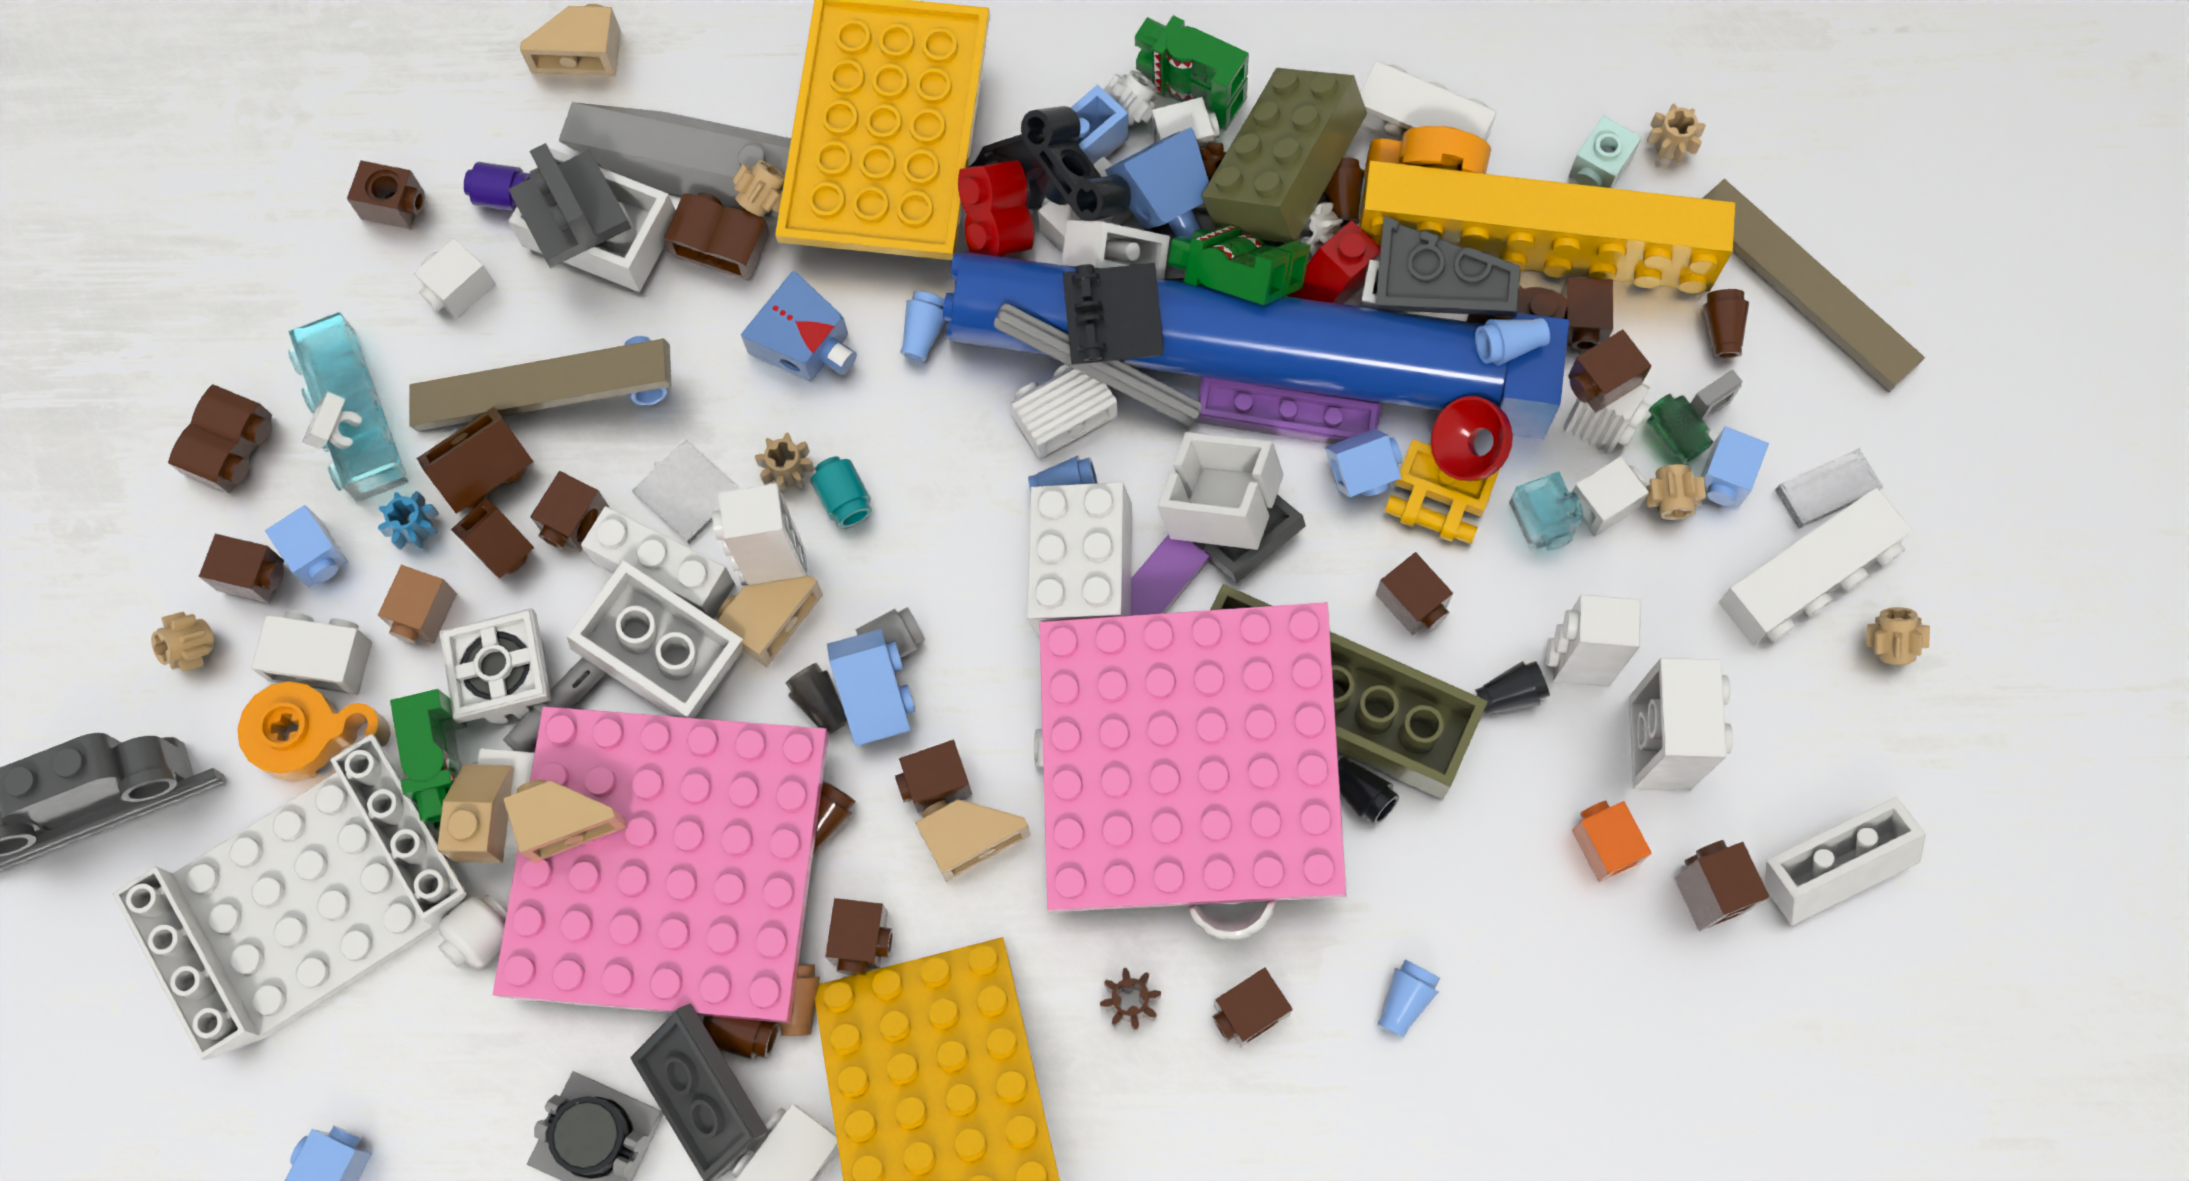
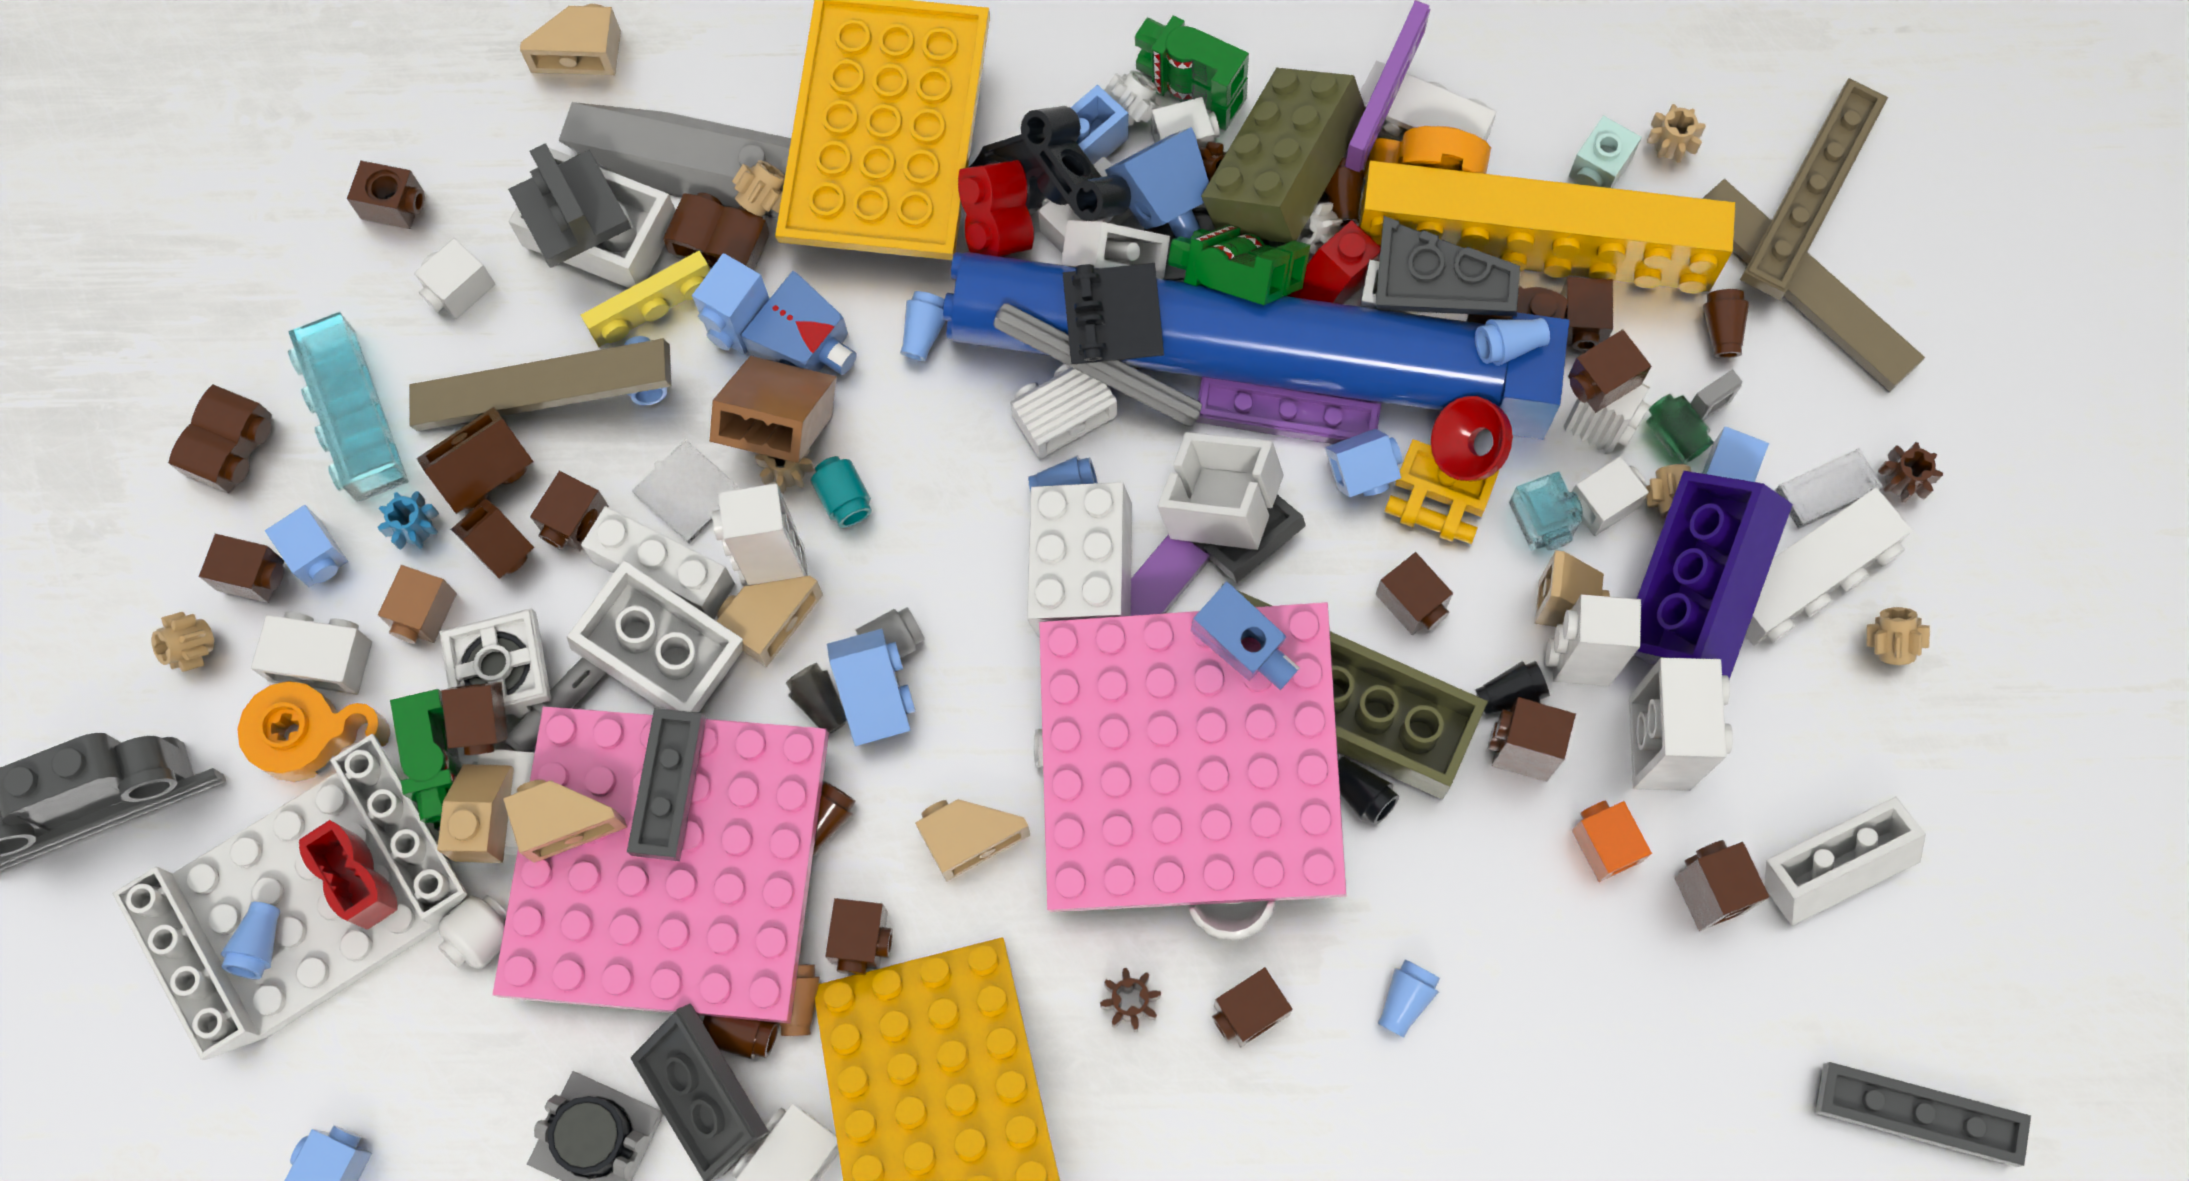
white tile [302,392,362,449] -> none
dark purple brick [464,162,532,211] -> none
reddish brown brick [895,739,972,813] -> none
none -> light blue cone [221,901,280,979]
none -> red brick [299,820,398,930]
none -> reddish brown brick [441,682,508,755]
none -> light yellow plate [580,251,710,347]
none -> dark grey plate [627,708,706,861]
none -> light blue brick [692,253,770,355]
none -> medium nougat brick [709,356,837,463]
none -> medium blue torso [1190,581,1300,690]
none -> medium lavender tile [1345,0,1431,172]
none -> reddish brown brick [1487,697,1576,782]
none -> tan slope [1535,550,1610,627]
none -> dark purple brick [1634,470,1793,680]
none -> dark tan tile [1740,78,1888,300]
none -> dark grey plate [1815,1062,2031,1167]
none -> reddish brown gear [1878,442,1943,503]

